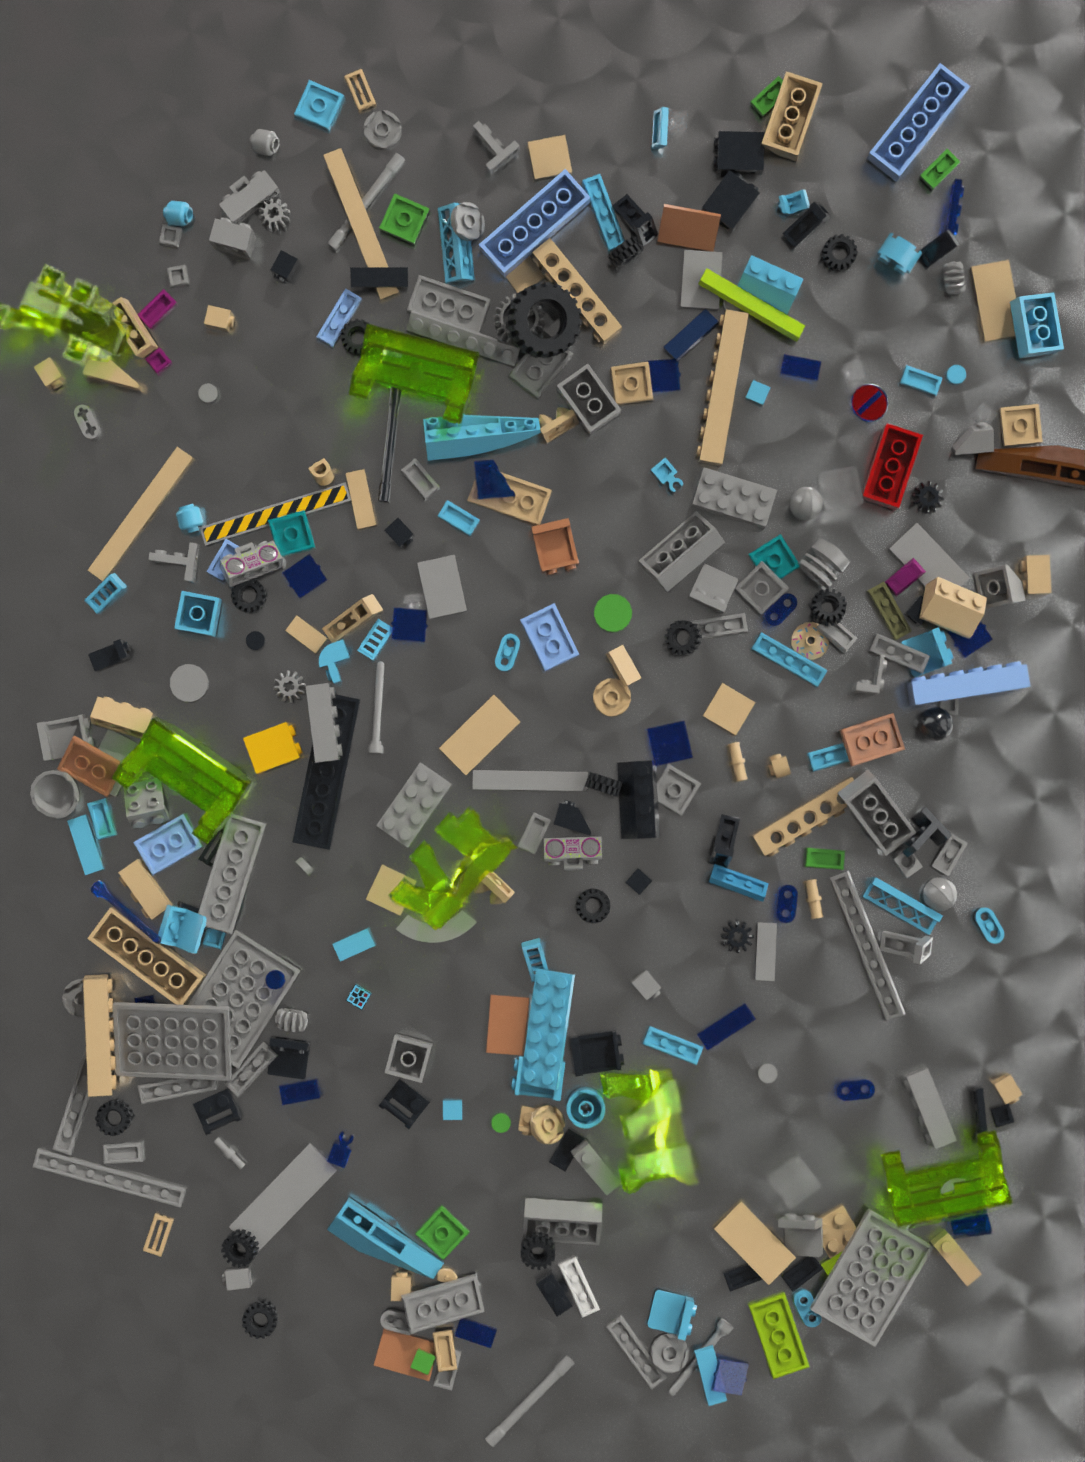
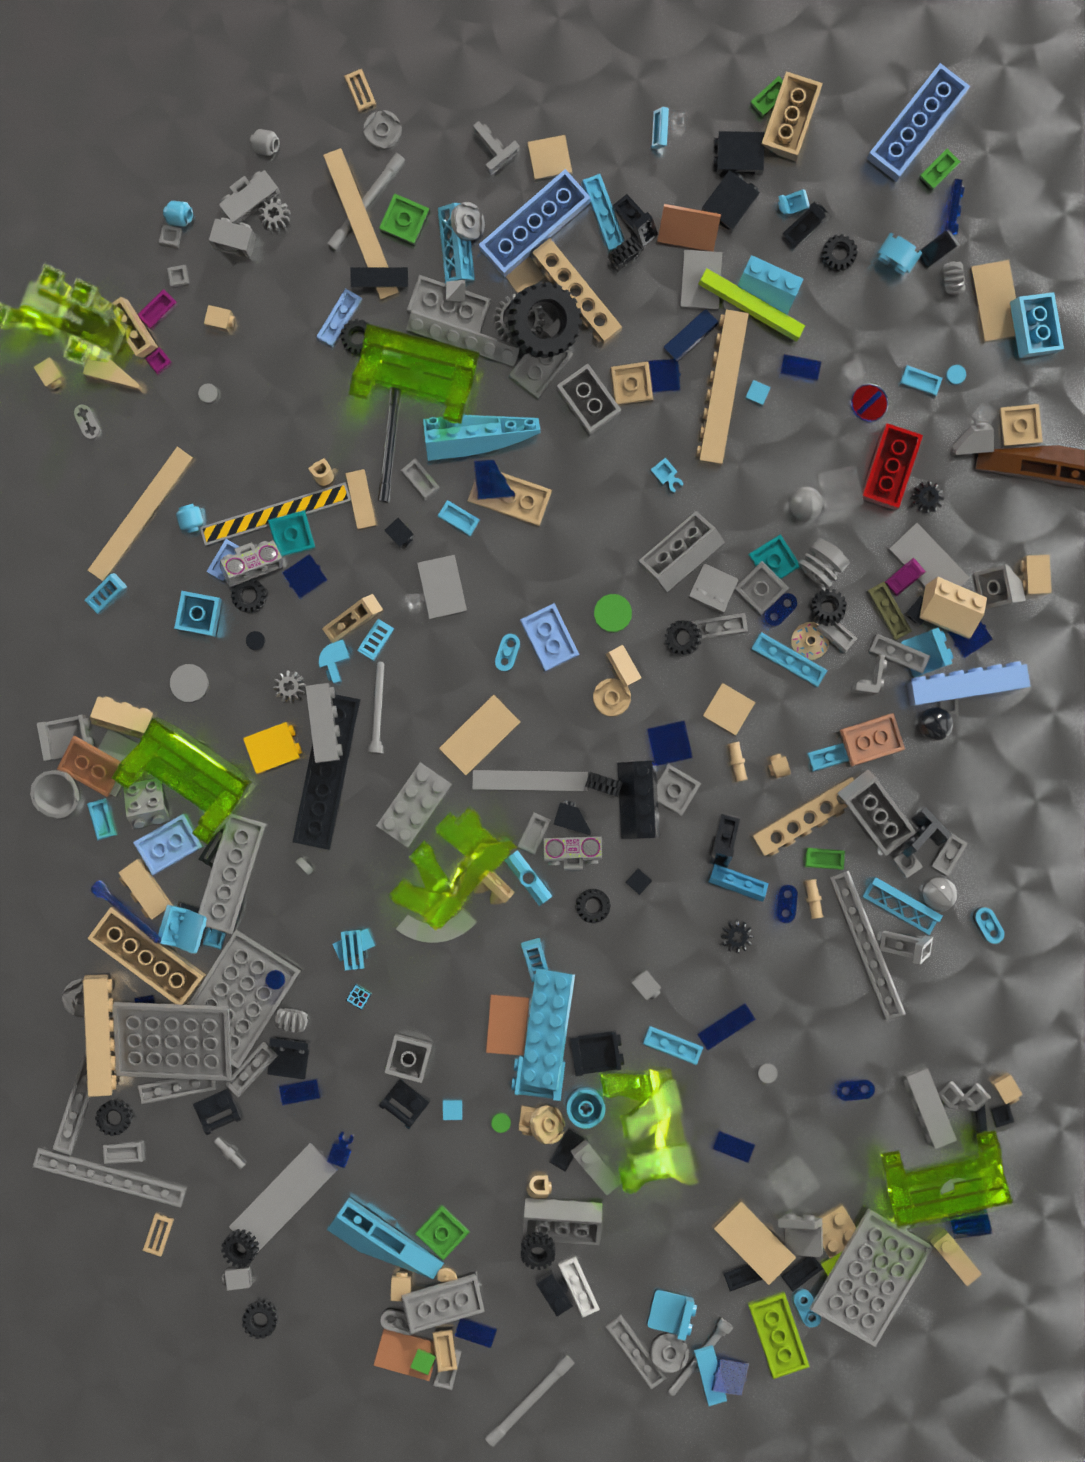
medium azure tile [67,815,104,875] -> none
black bracket [88,639,131,671] -> none
light grey bracket [148,542,200,583] -> none
black brick [270,250,300,283] -> none
tan tile [285,616,328,654] -> none
medium azure tile [294,80,344,131] -> none
tan tile [366,864,417,916] -> none
clear blue piece [391,607,428,642] -> none
nougat panel [531,518,579,575] -> none
tan tile [539,407,579,443] -> none
light grey brick [691,467,777,529] -> none
light grey tile [755,922,777,981] -> none
none -> medium azure tile [341,930,365,970]
none -> light grey slope [446,280,465,302]
none -> medium azure piece [504,850,552,906]
none -> tan plate [527,1176,552,1199]
none -> clear blue tile [712,1130,755,1163]
none -> light grey tile [938,1081,991,1111]

